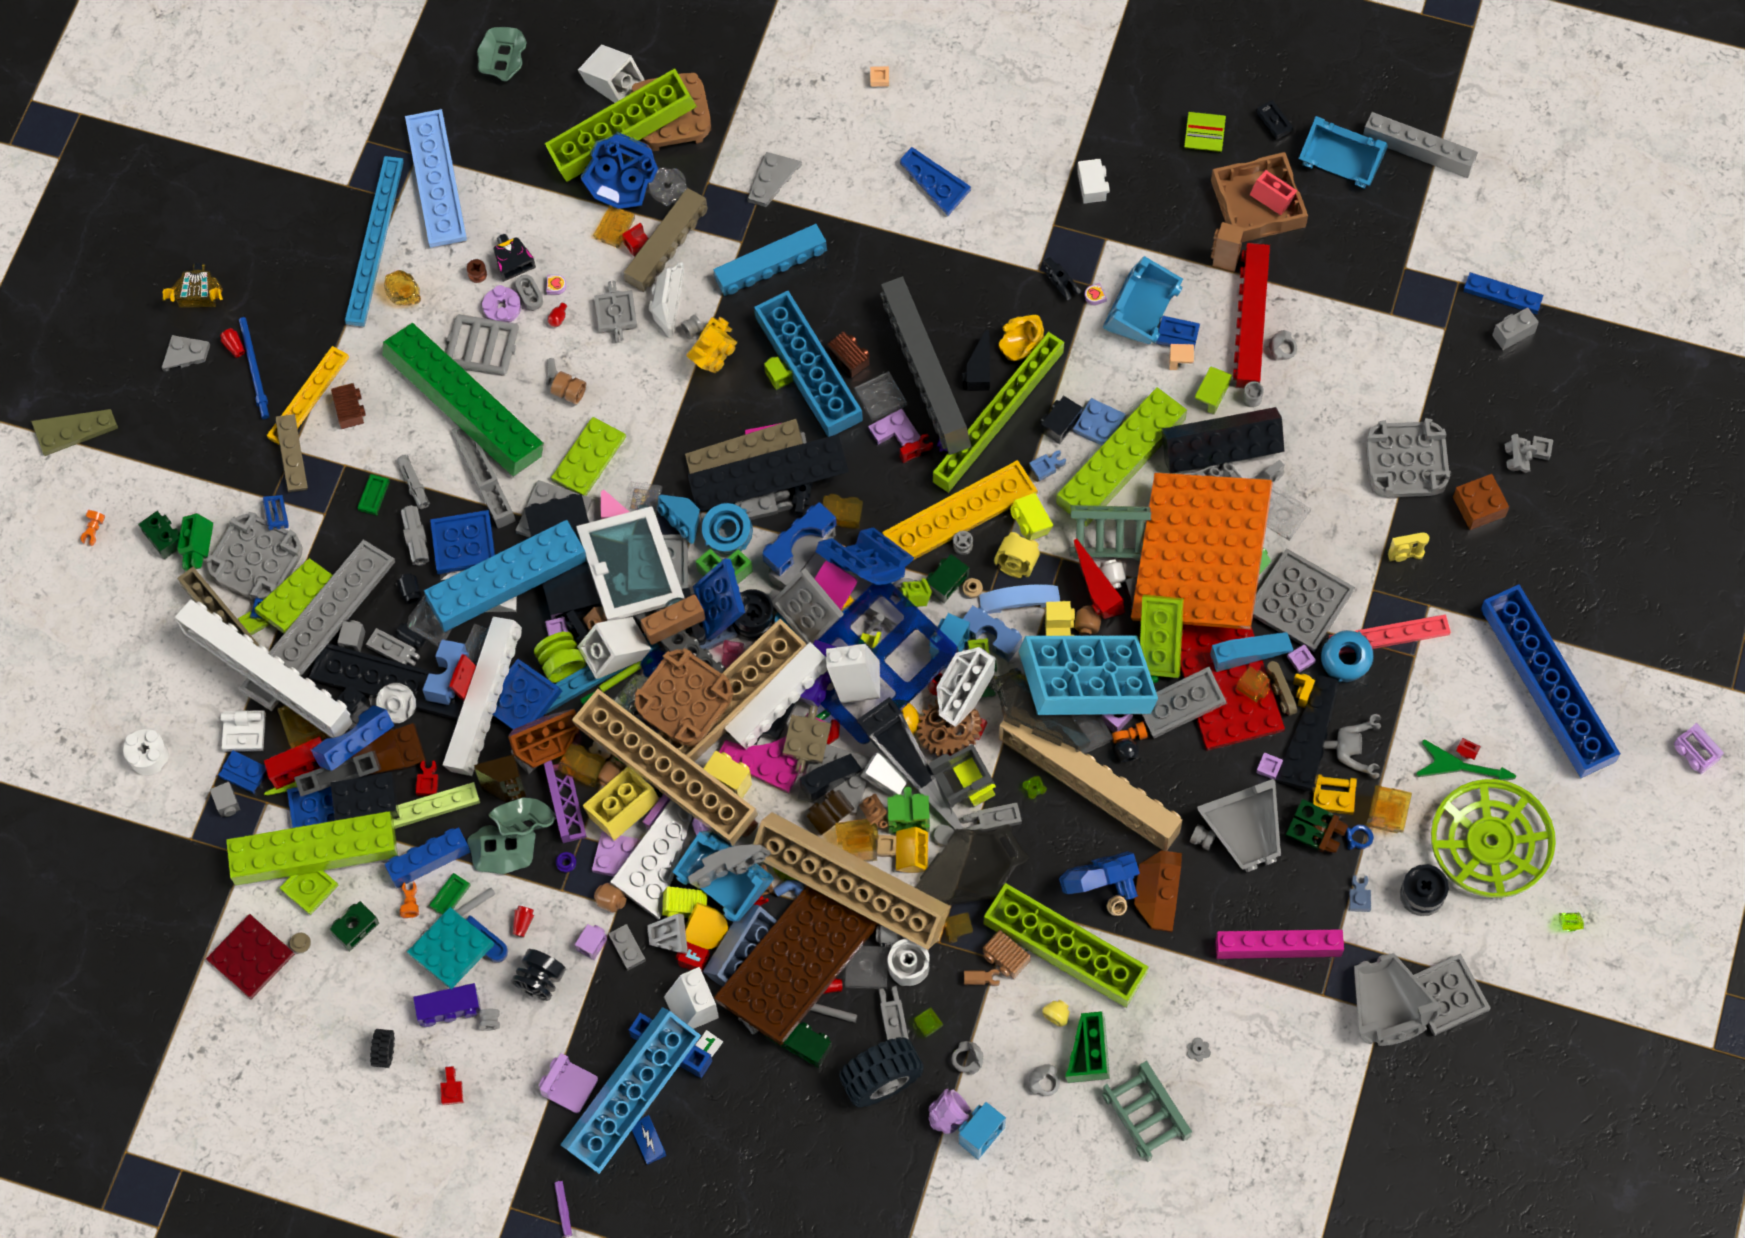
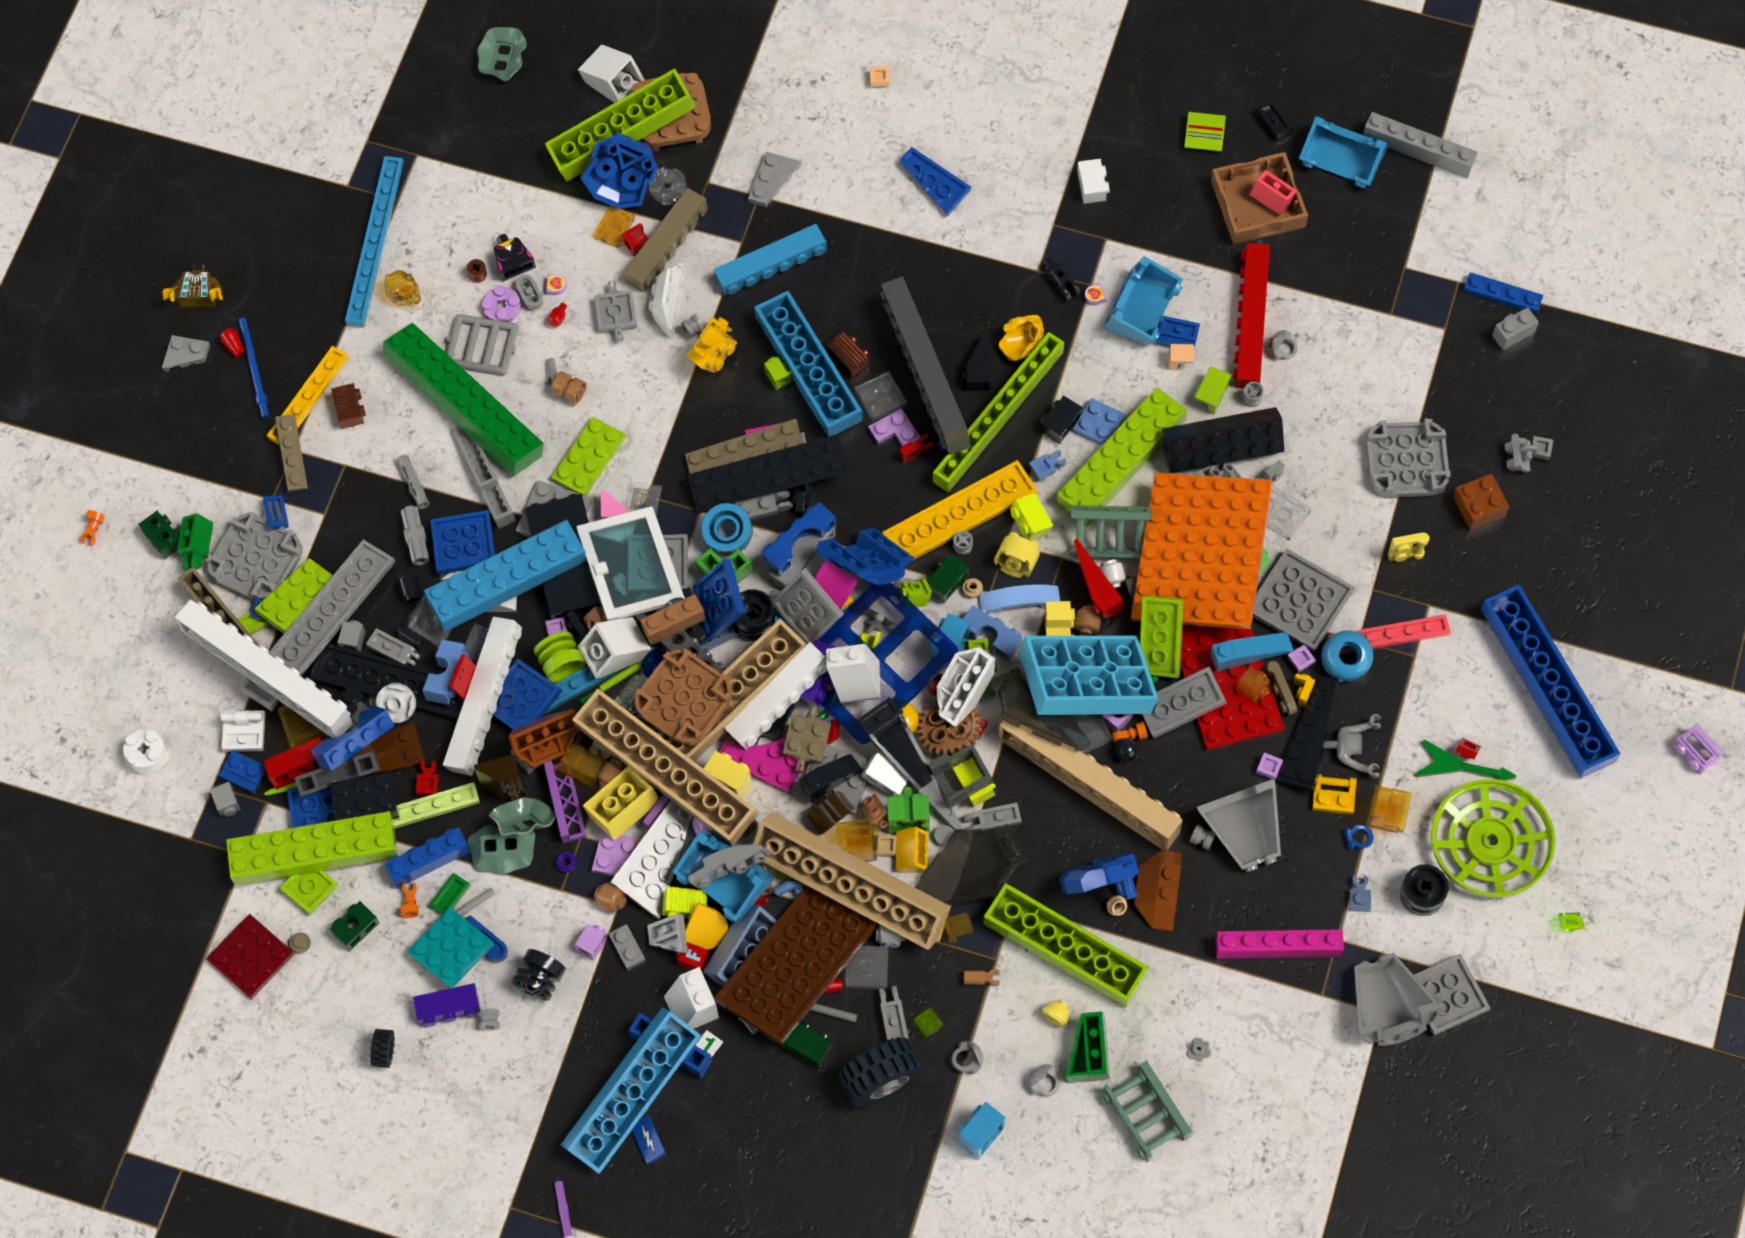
olive wing [31,409,118,456] -> none
green tile [357,474,390,516] -> none
light blue plate [405,109,467,248] -> none
red plate [440,1066,464,1105] -> none
red cone [512,906,535,938] -> none
lavender bracket [539,1053,598,1113] -> none
dark azure slope [657,495,700,544] -> none
clear pink panel [722,640,745,669] -> none
clear yellow brick [823,494,863,529] -> none
white brick [888,939,929,986] -> none
lavender helmet [928,1088,971,1134] -> none
medium nougat brick [983,930,1031,979] -> none
clear neon green plate [1023,776,1047,799] -> none
medium nougat brick [1211,222,1245,272] -> none
dark green hips [1285,799,1348,853] -> none

